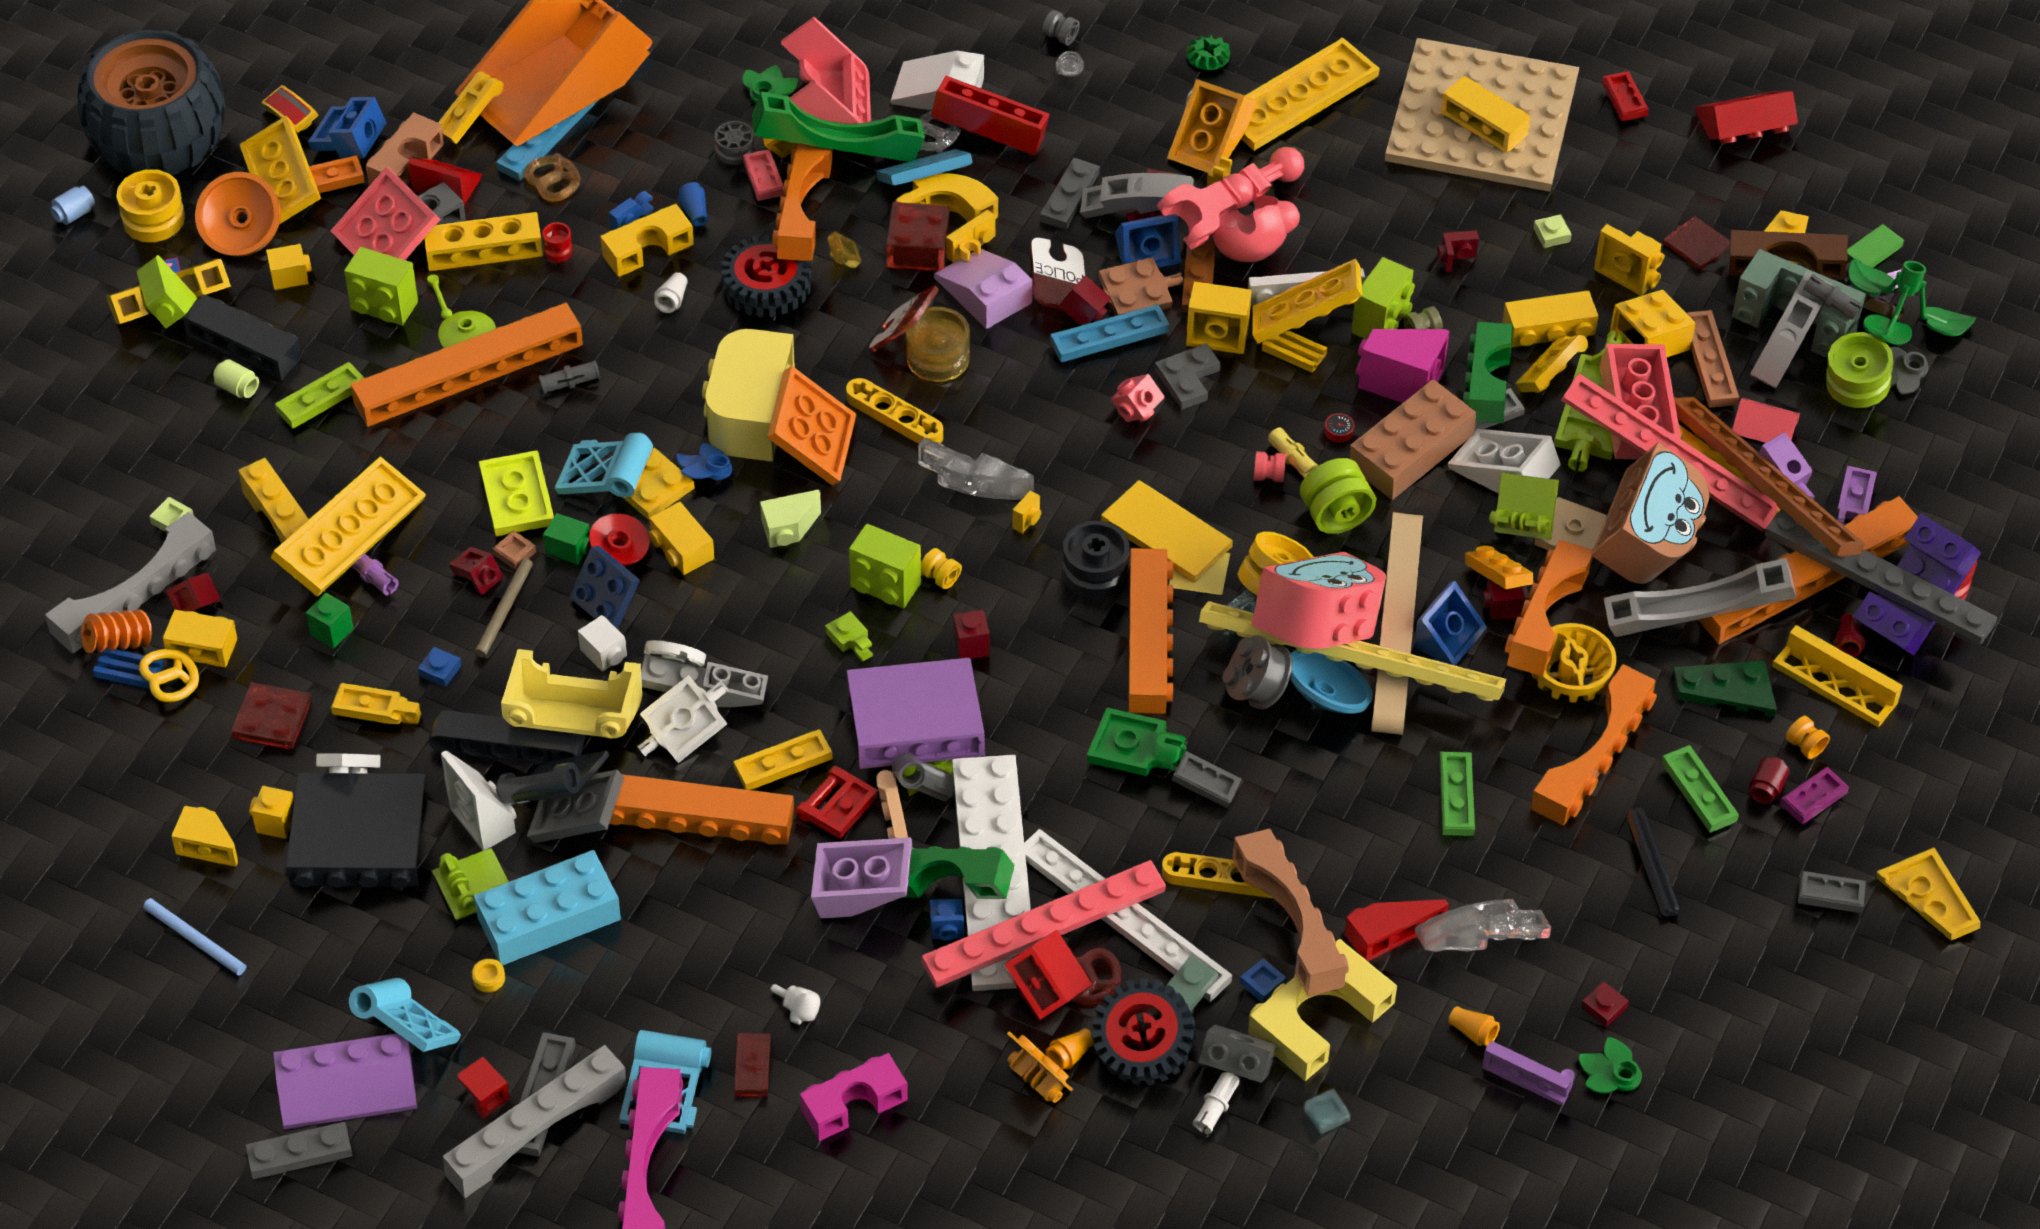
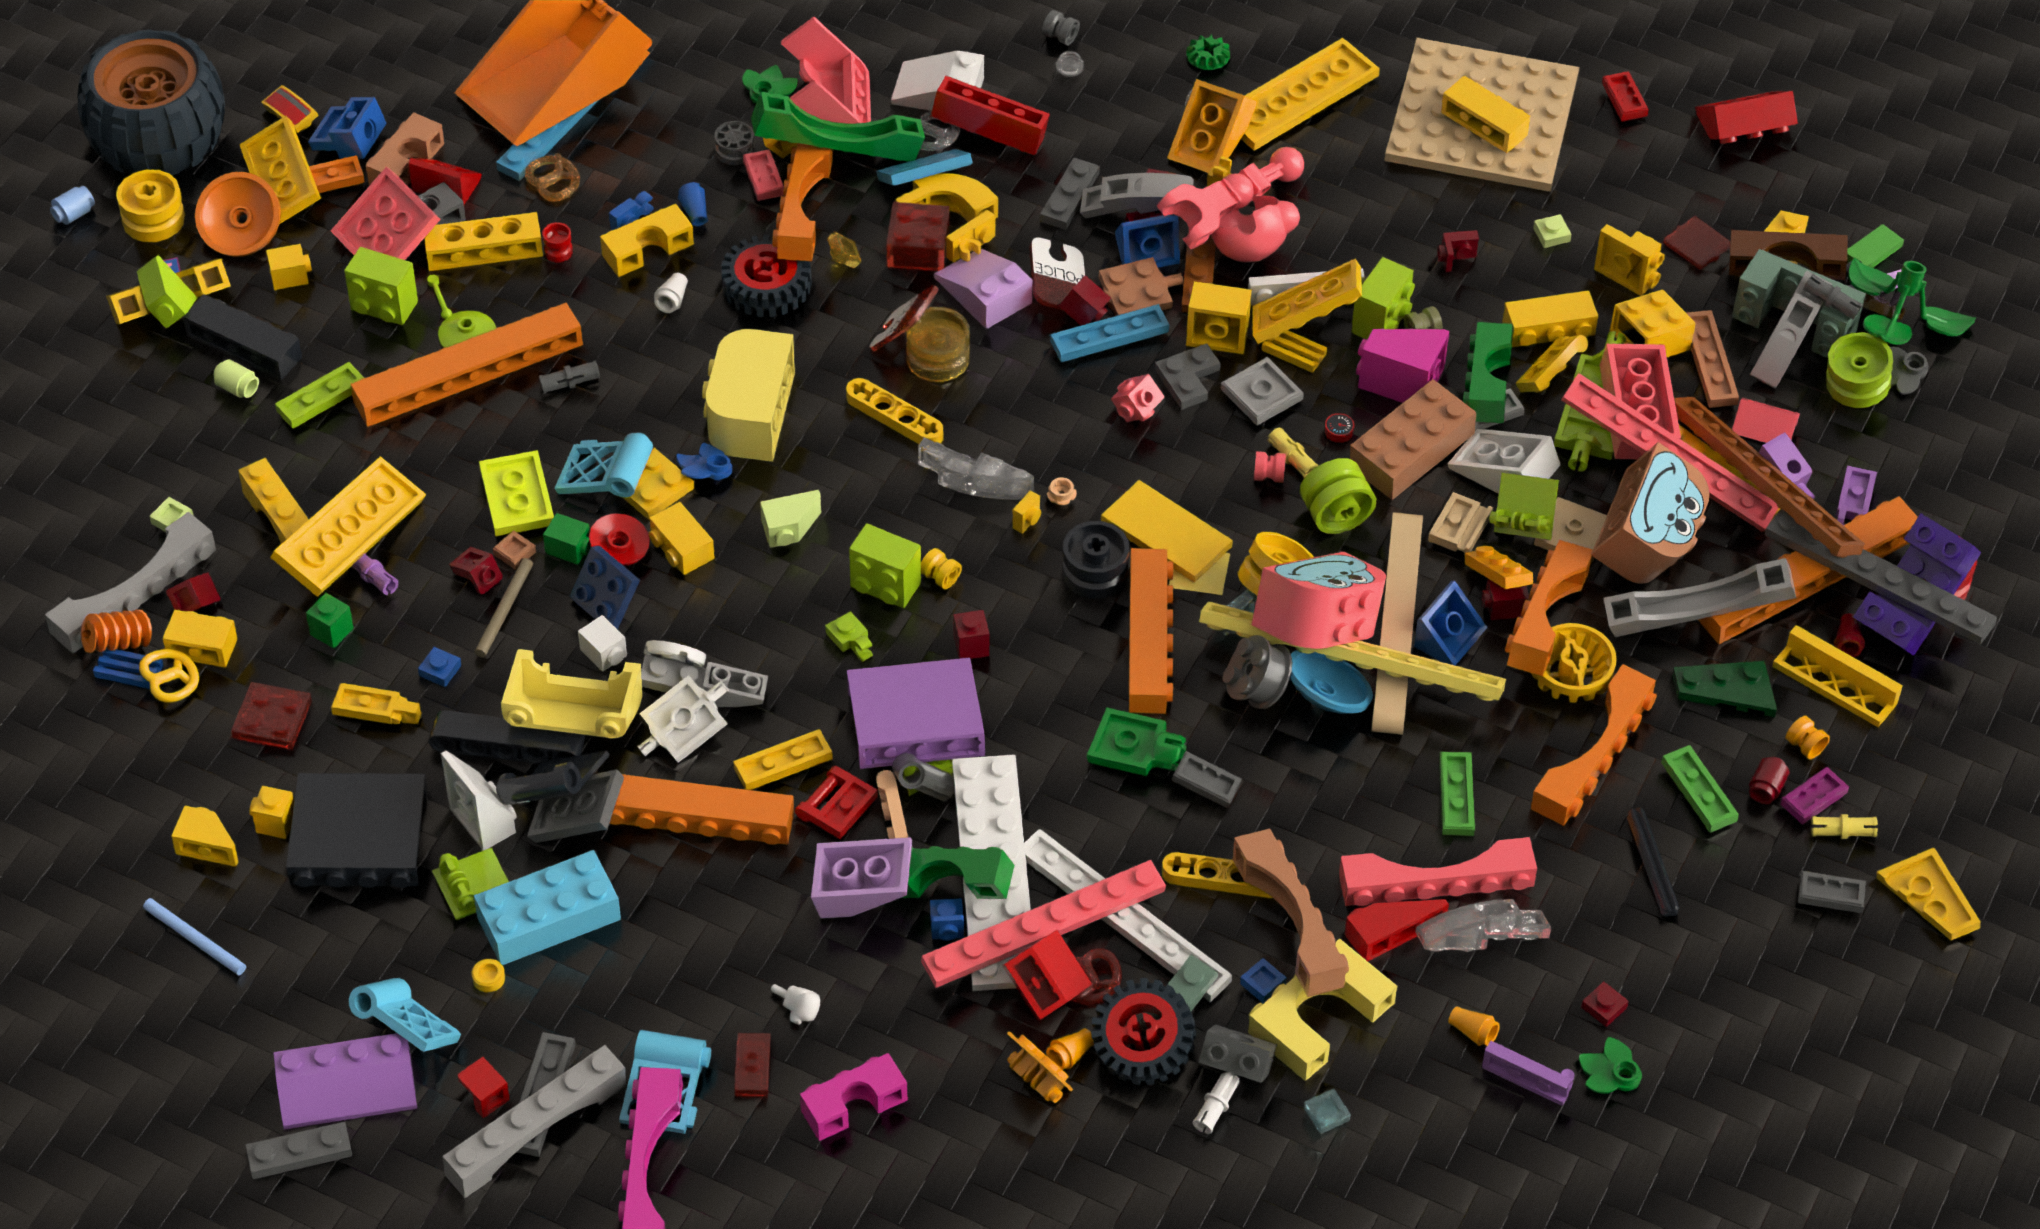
white plate [316,754,380,773] -> none
yellow plate [438,71,504,144] -> none
orange plate [767,366,856,486] -> none
none -> light nougat plate [1047,478,1077,505]
none -> light grey plate [1221,357,1304,425]
none -> coral arch [1339,837,1537,906]
none -> tan plate [1428,492,1493,555]
none -> light yellow pin [1811,814,1878,839]

